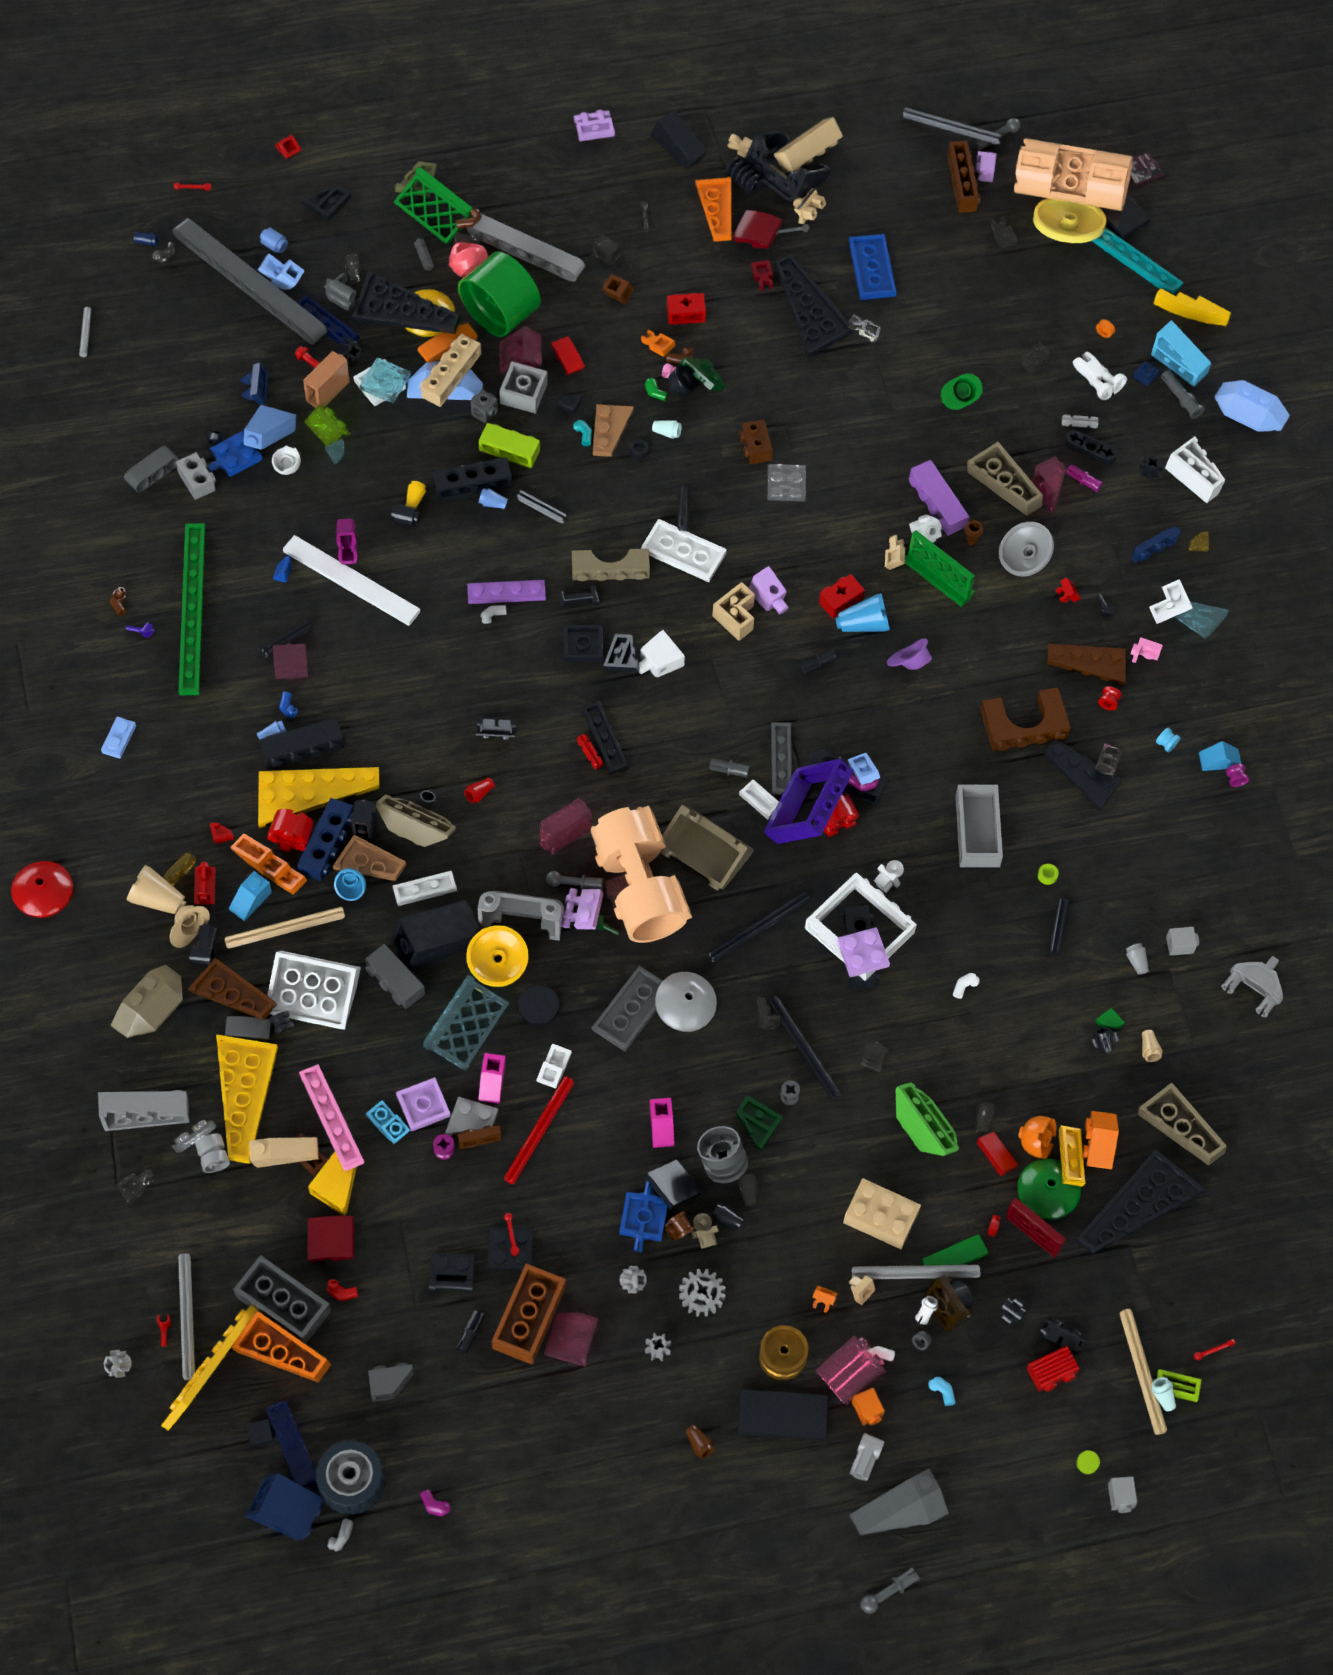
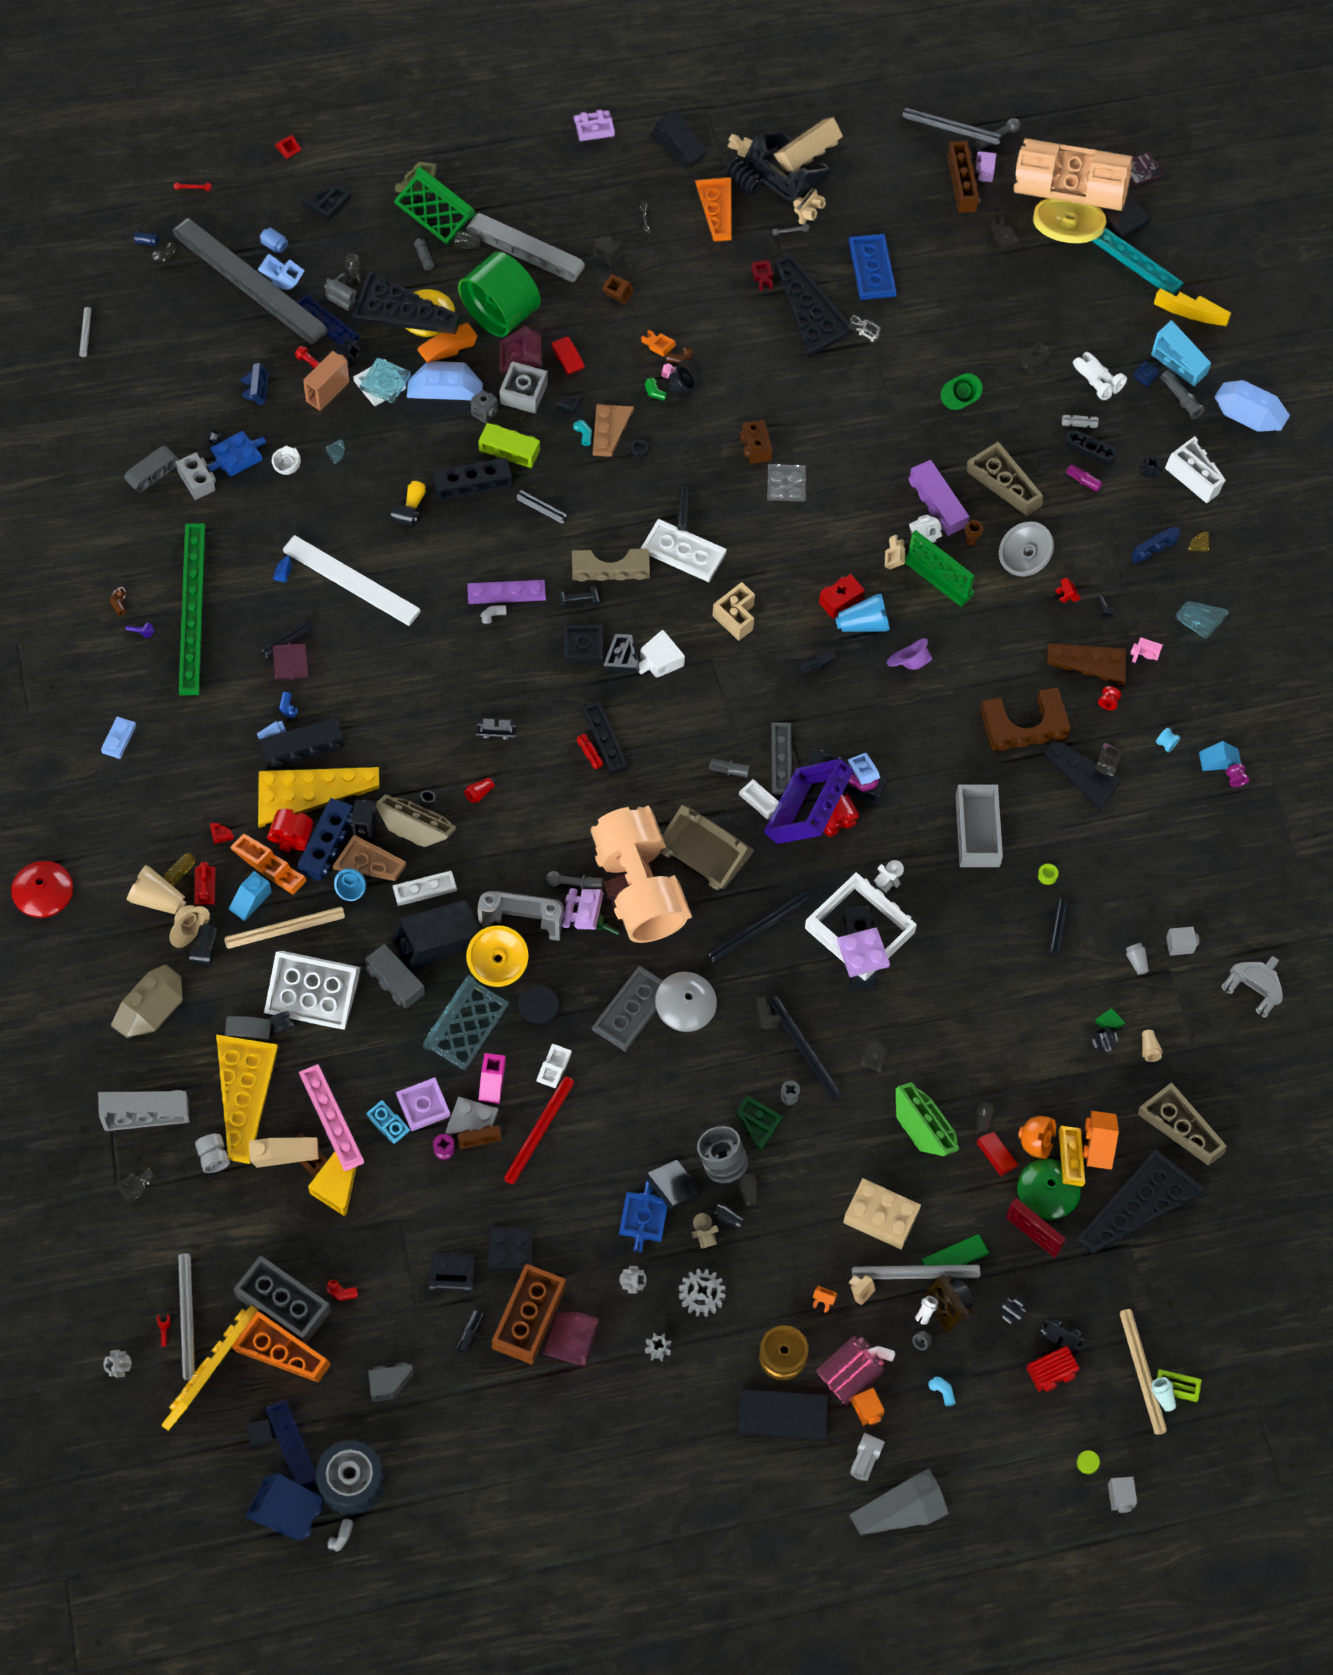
clear plate [172,1119,216,1153] -> none
reddish brown wing [188,958,277,1020] -> none
medium blue slope [244,405,296,450] -> none
clear neon green bracket [304,405,349,448] -> none
dark red slope [307,1216,354,1262] -> none
magenta brick [336,519,357,564] -> none
tan brick [420,334,481,407] -> none
magenta arm [420,1490,450,1516] -> none
coral piece [449,242,488,277] -> none
reddish brown arm [457,209,482,229] -> none
medium blue cone [478,488,508,509] -> none
red hinge [504,1213,519,1256] -> none
clear pink brick [539,797,591,855] -> none
dark pink slope [649,1098,674,1148] -> none
light aqua cone [652,420,681,439] -> none
reddish brown piece [664,1211,696,1241] -> none
red brick [667,293,706,325] -> none
dark green wing [680,357,726,391] -> none
reddish brown cone [685,1425,715,1459] -> none
dark red slope [733,210,782,248] -> none
lavender torso [749,566,789,614] -> none
dark grey pin [860,1567,920,1614] -> none
white arm [953,973,979,998] -> none
red tile [987,1214,1001,1237] -> none
clear pink slope [1032,456,1066,514] -> none
orange tile [1096,319,1115,338] -> none
white plate [1149,579,1192,624] -> none
red hinge [1194,1339,1236,1360] -> none

